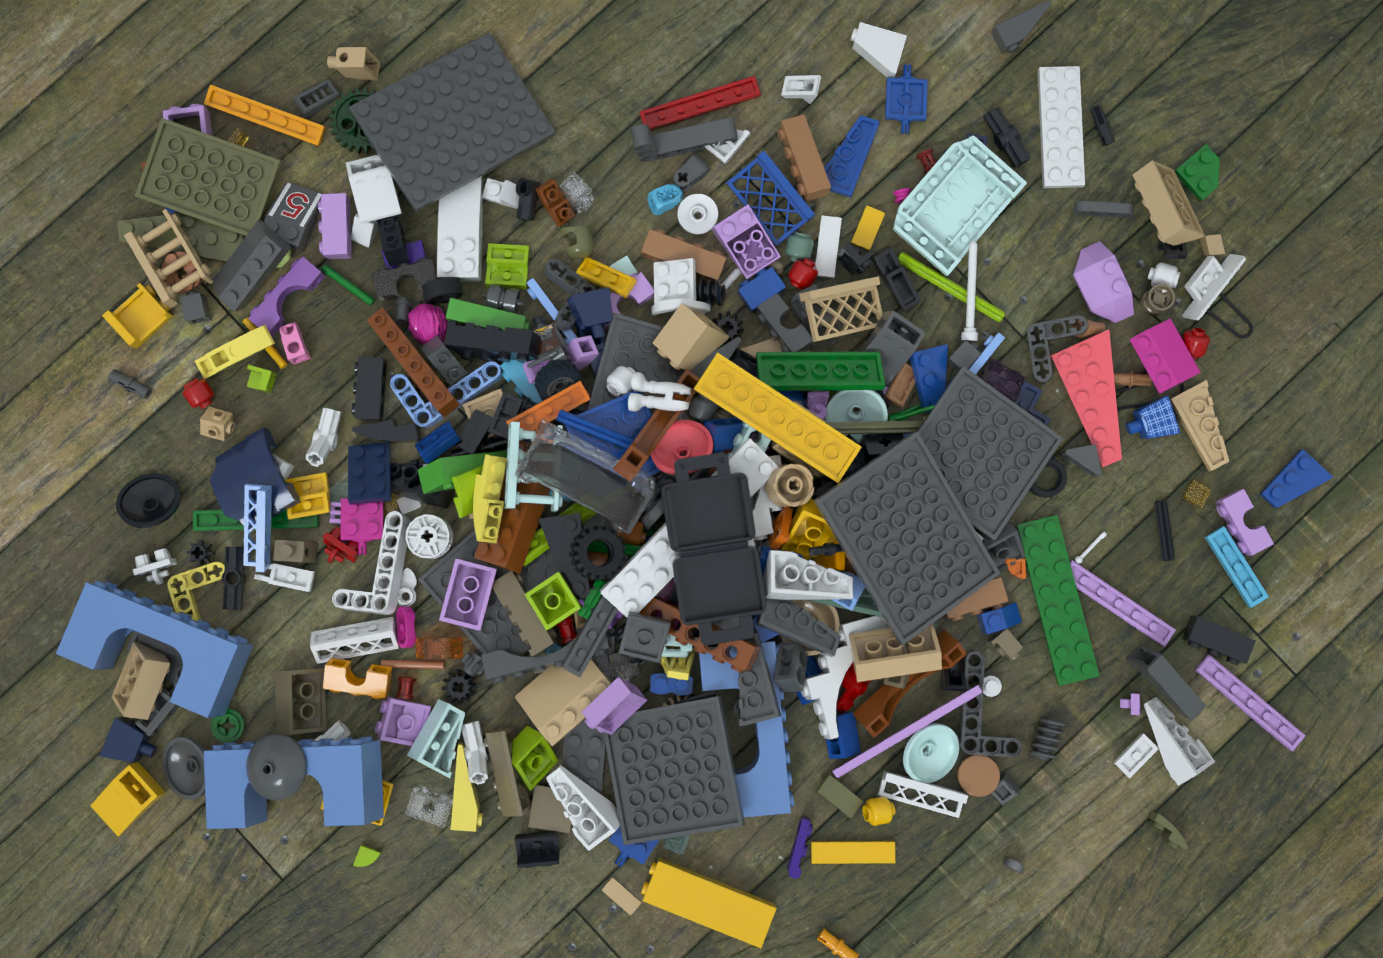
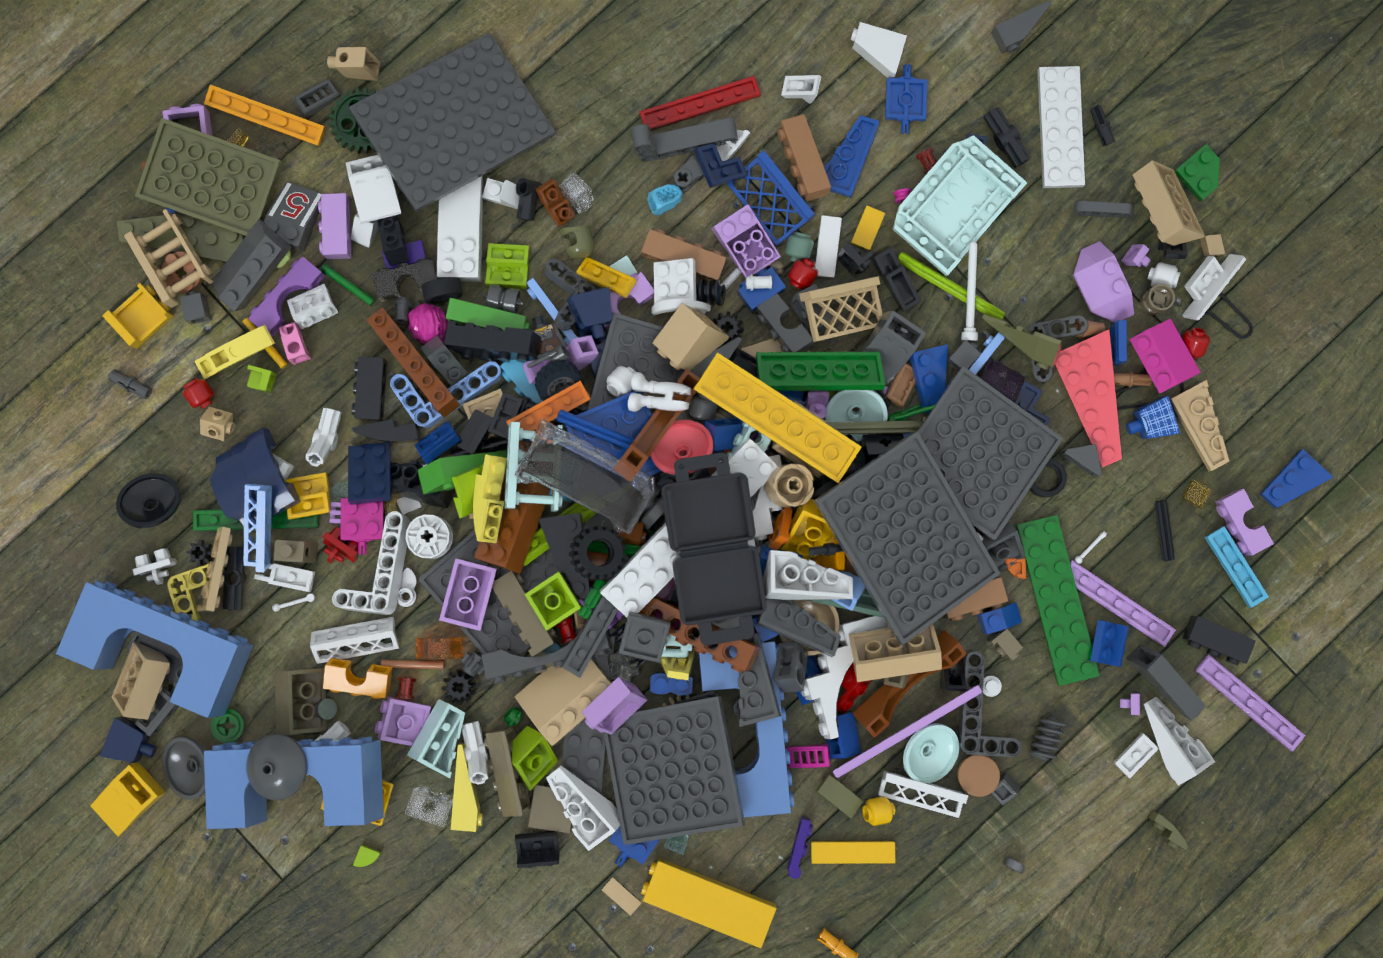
dark pink plate [396,606,417,648] -> none
white dish [677,194,718,234] -> none
none -> tan wing [196,527,232,613]
none -> white hinge [272,594,315,612]
none -> white bracket [287,284,338,329]
none -> flat silver tile [315,699,337,720]
none -> green plate [503,707,522,728]
none -> dark blue plate [694,143,747,188]
none -> white pin [746,274,772,291]
none -> dark pink slope [787,743,831,768]
none -> olive wedge [982,314,1063,370]
none -> blue bracket [1090,620,1128,667]
none -> blue plate [1110,320,1127,366]
none -> lavender tile [1121,244,1151,267]

